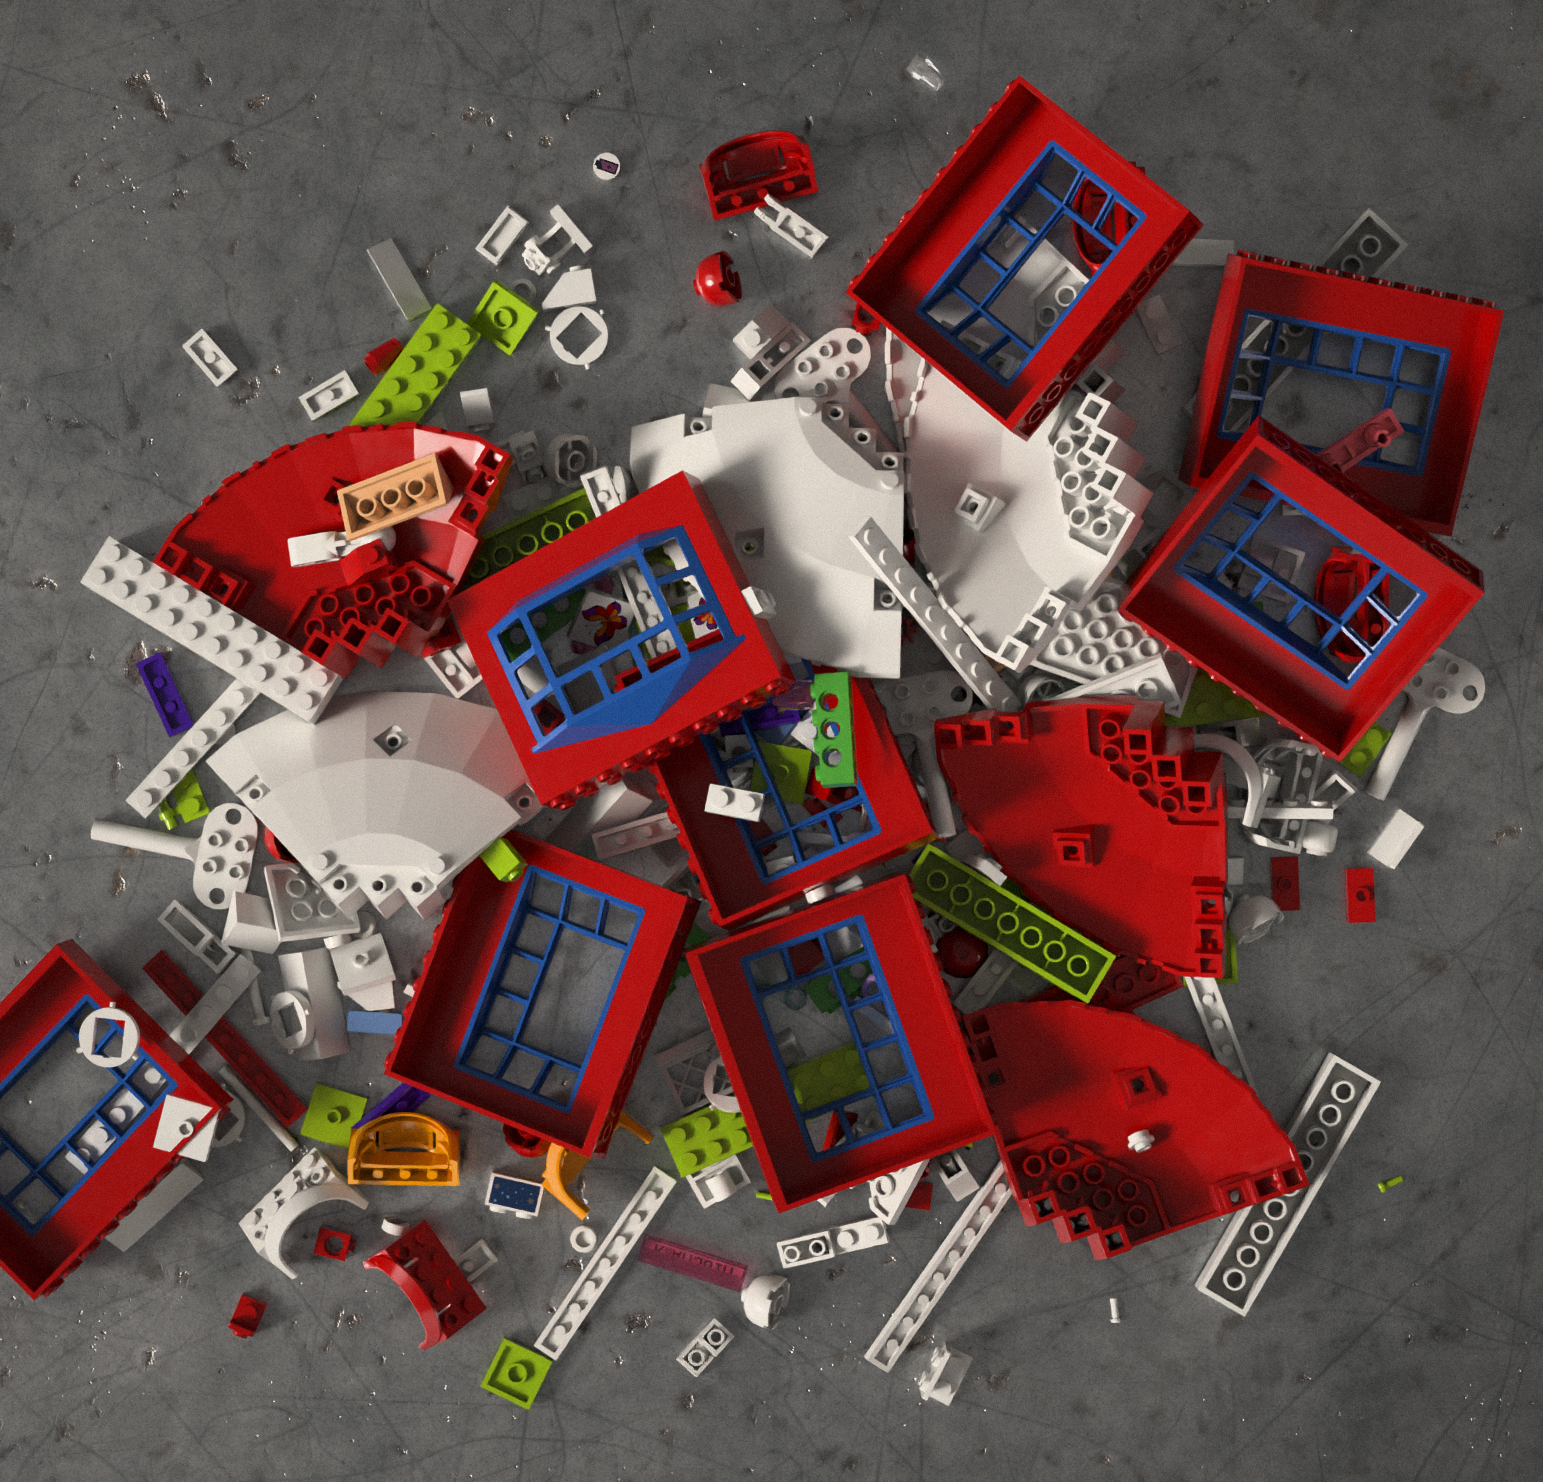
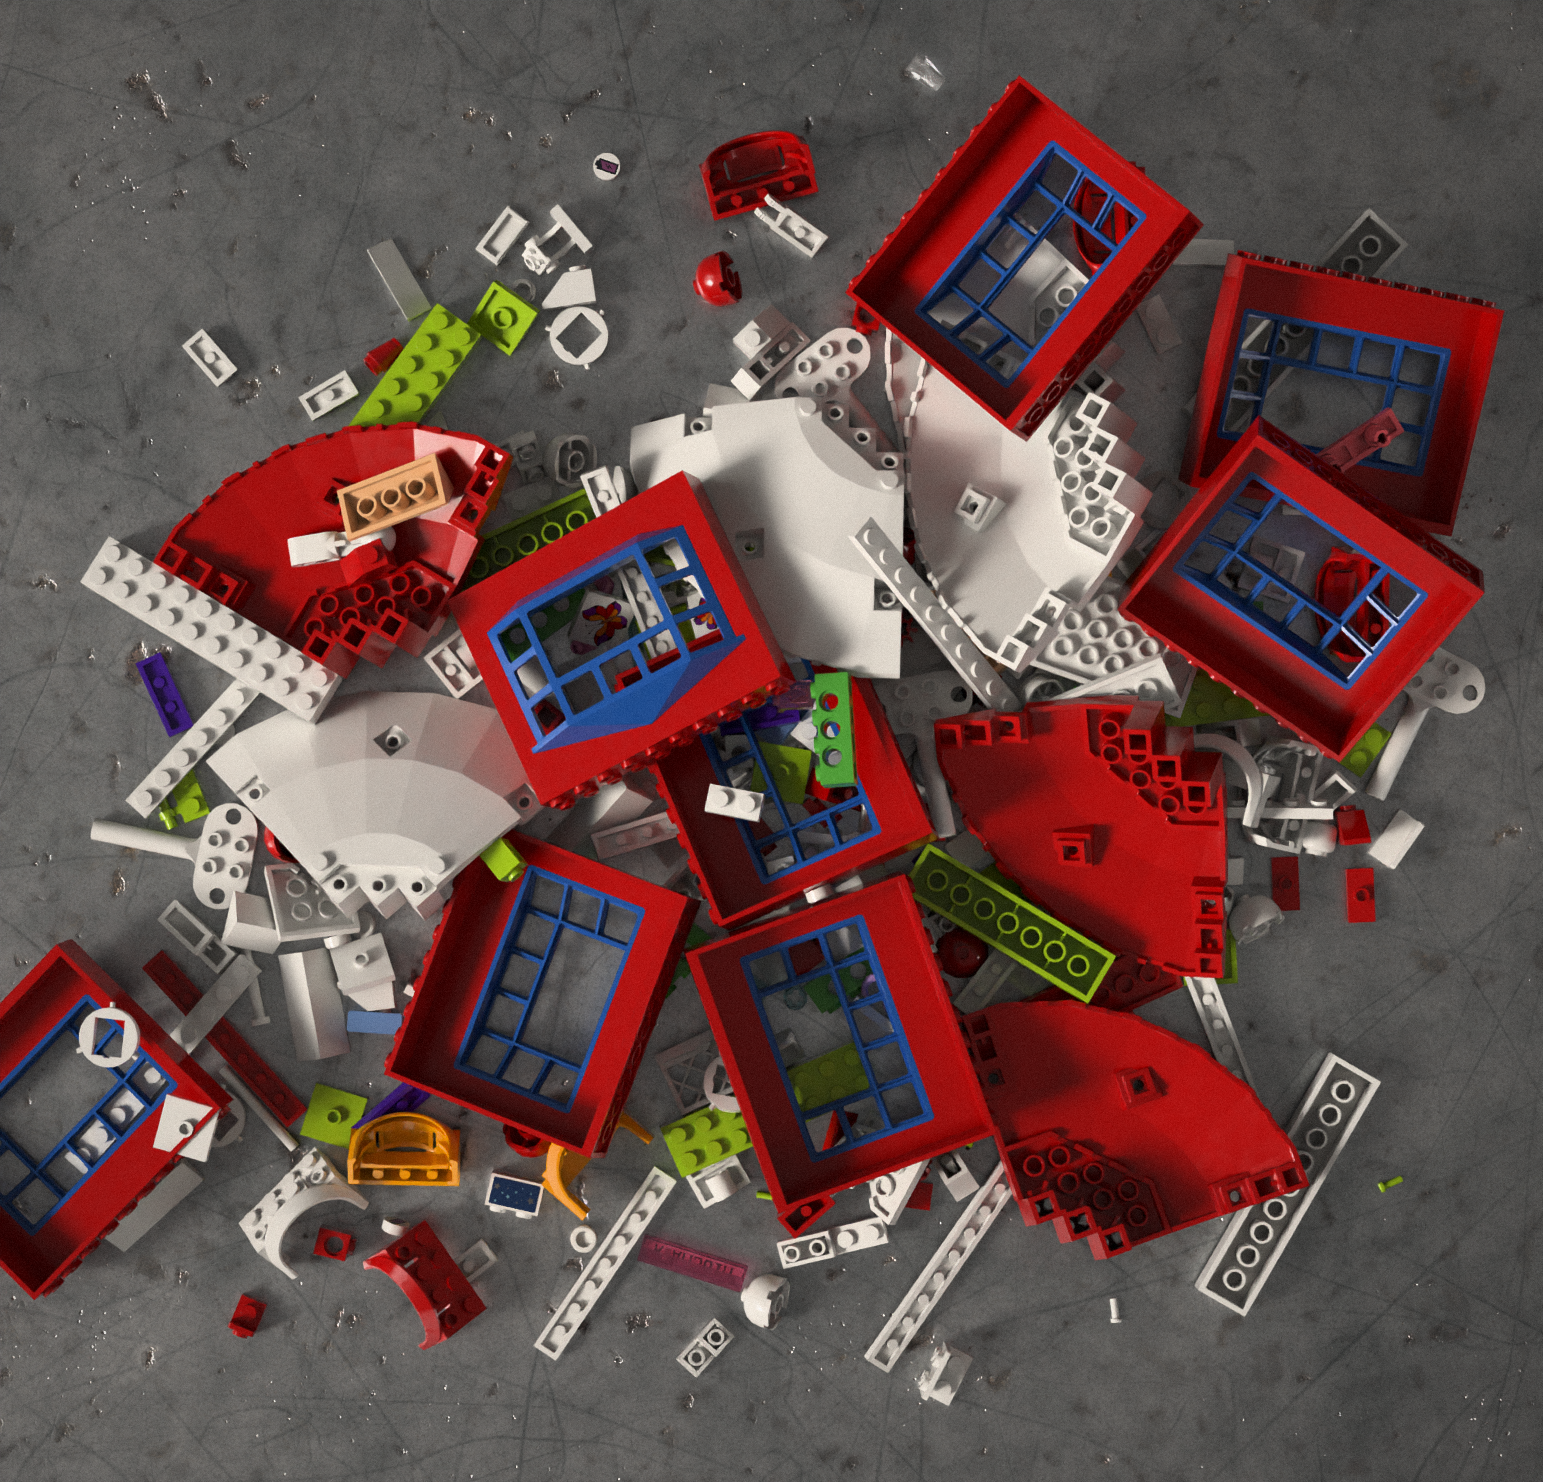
white piece [270,990,315,1054] -> none
red bracket [421,618,462,659] -> none
white slope [460,388,496,432] -> none
lime plate [480,1336,553,1410] -> none
white plate [741,586,777,620] -> none
white plate [961,852,1007,886] -> none
white plate [1128,1130,1155,1153] -> none
none -> red slope [777,1196,836,1239]
none -> red slope [1333,804,1371,846]

